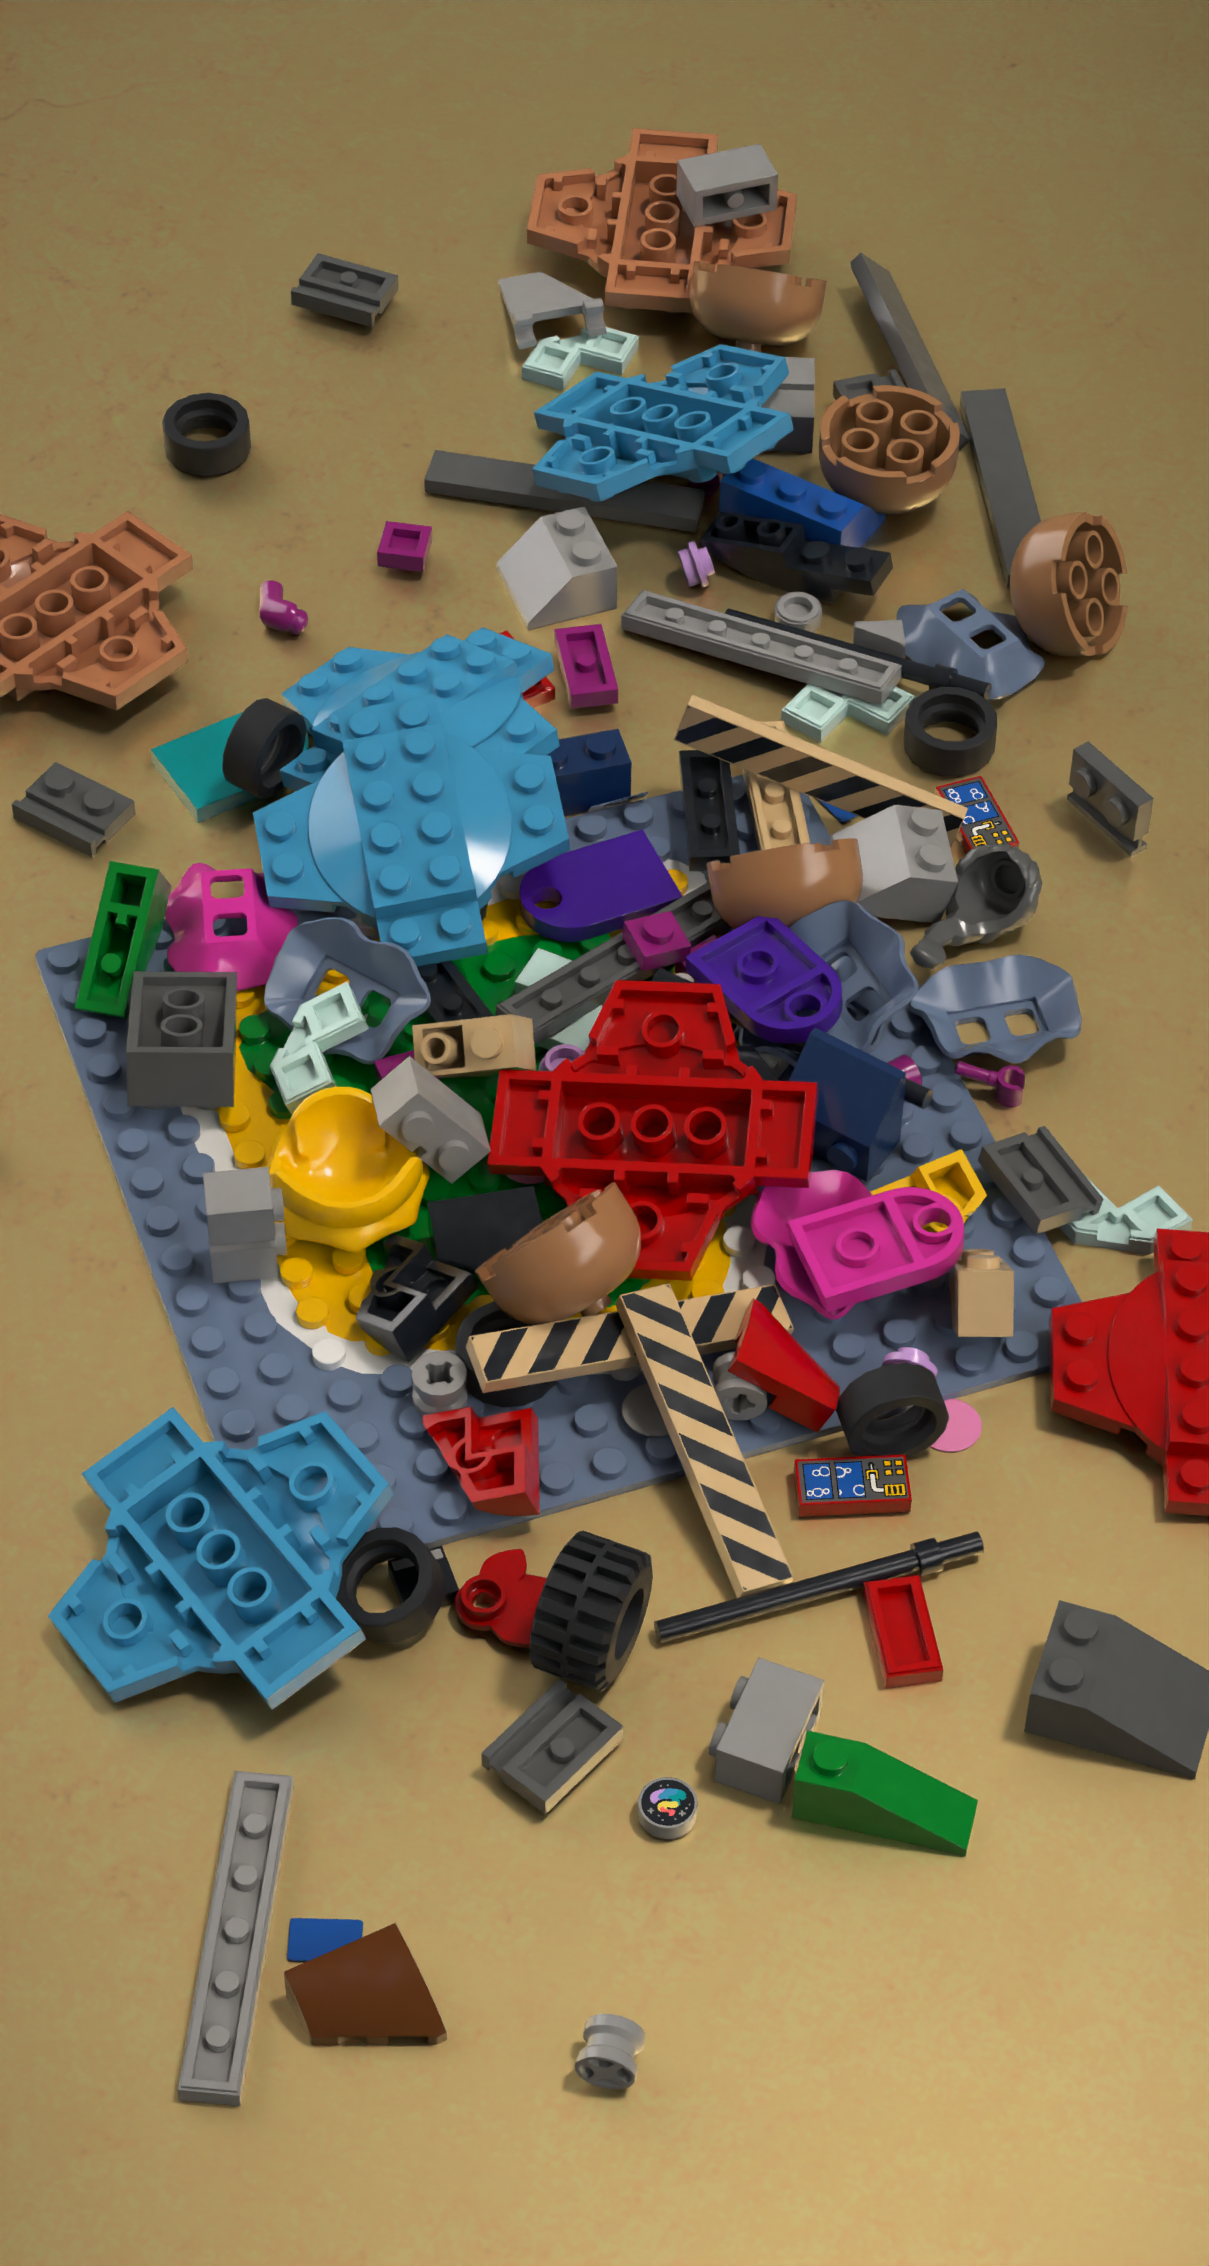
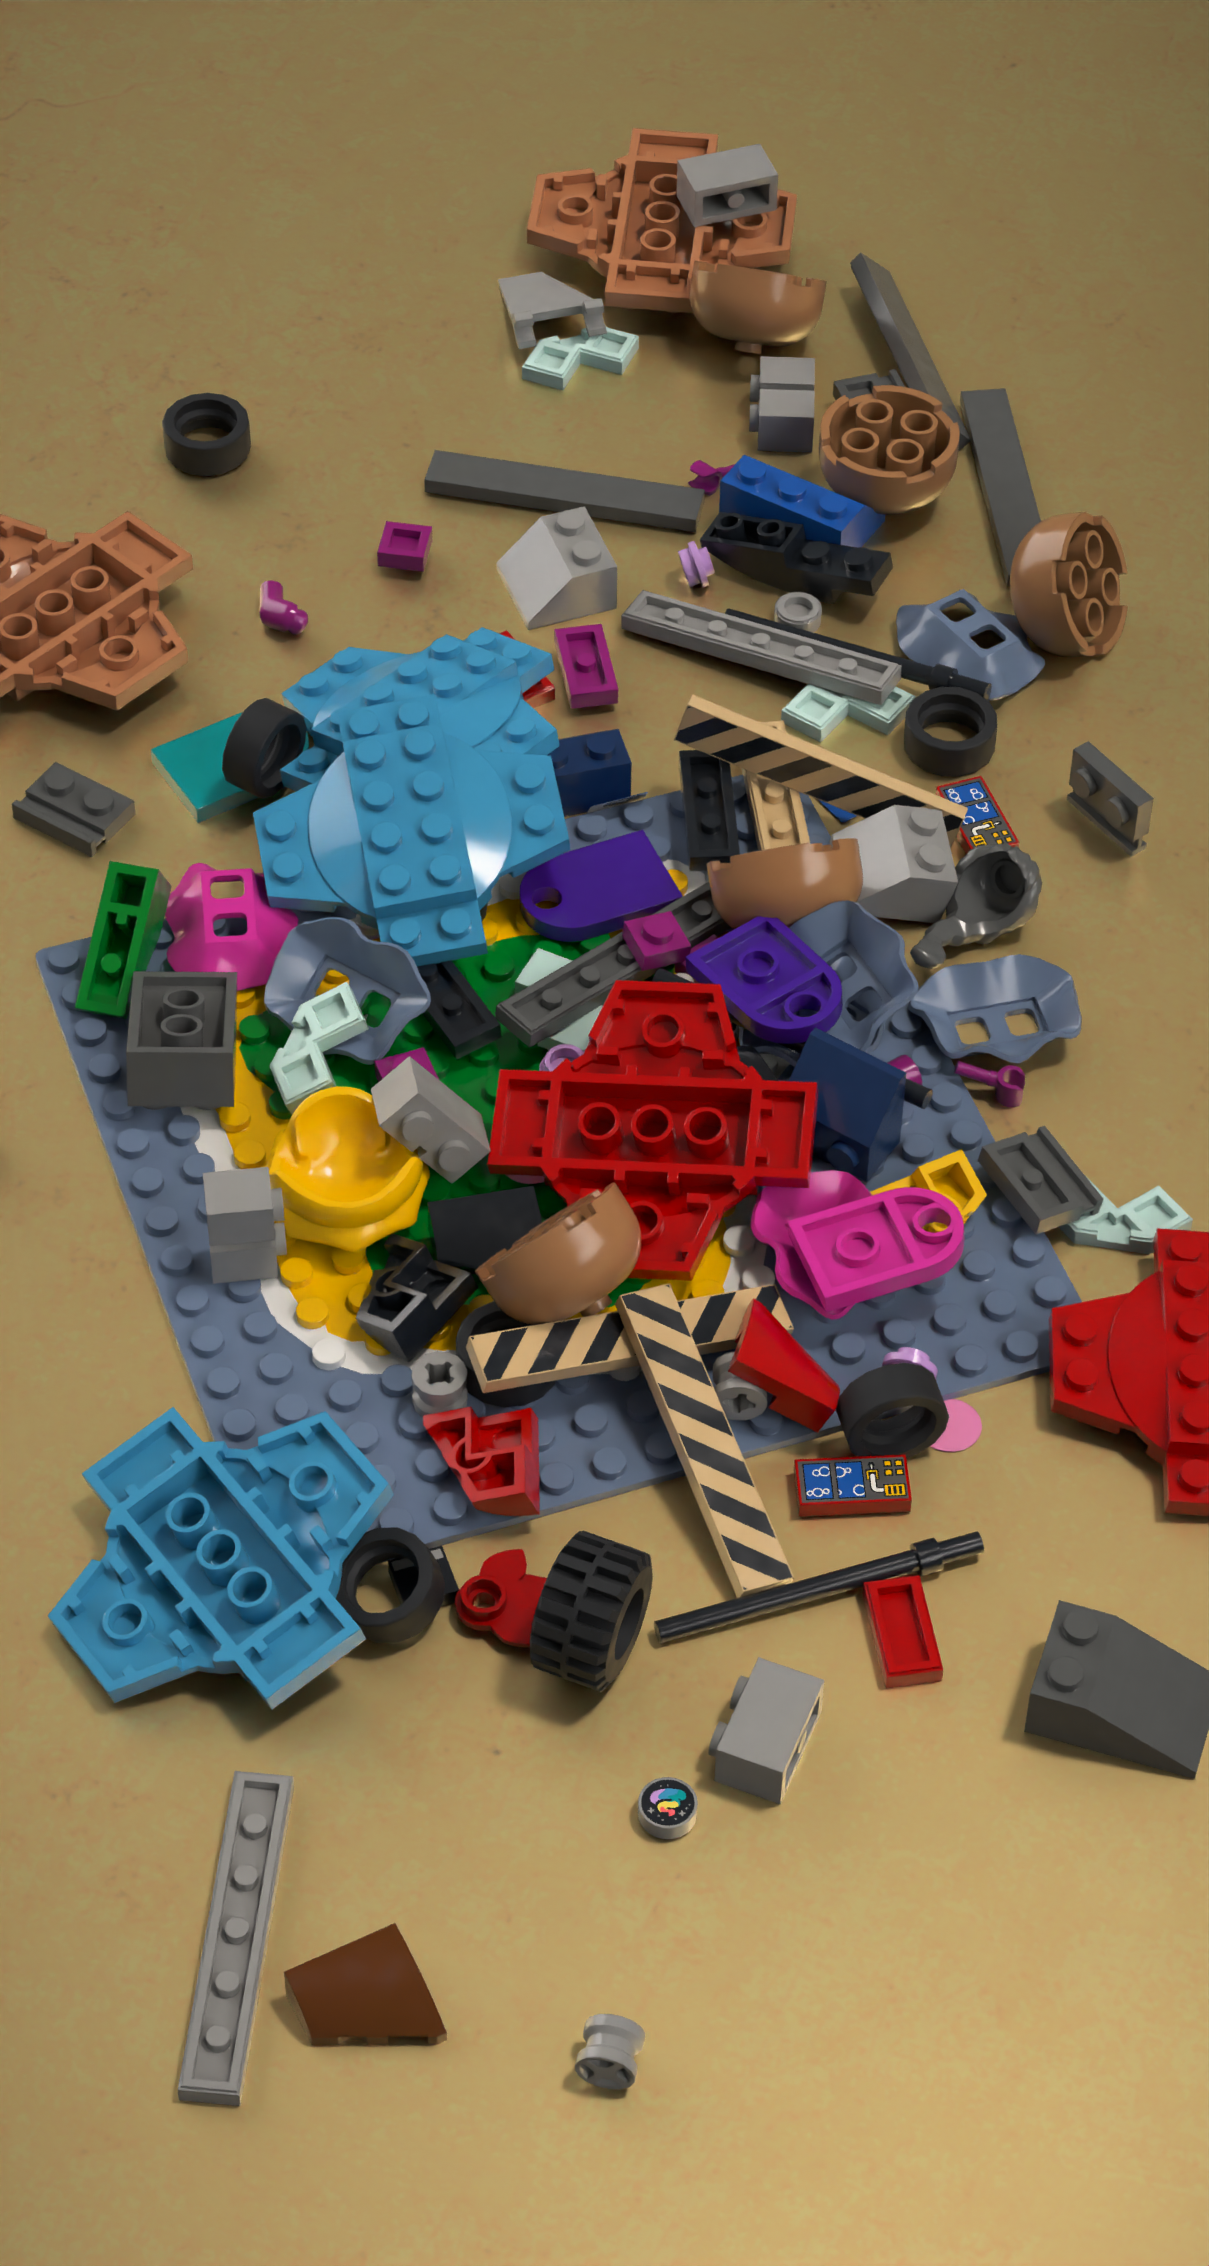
blue sticker [287,1918,363,1961] -> none
dark grey plate [291,253,398,327] -> none
tan slope [412,1014,536,1078] -> none
dark grey plate [481,1679,624,1815] -> none
dark azure plate [532,344,794,502] -> none
light grey sticker [622,1383,669,1437] -> none
green slope [791,1730,978,1856] -> none
light grey slope [853,620,905,658] -> none
tan slope [948,1249,1014,1337] -> none

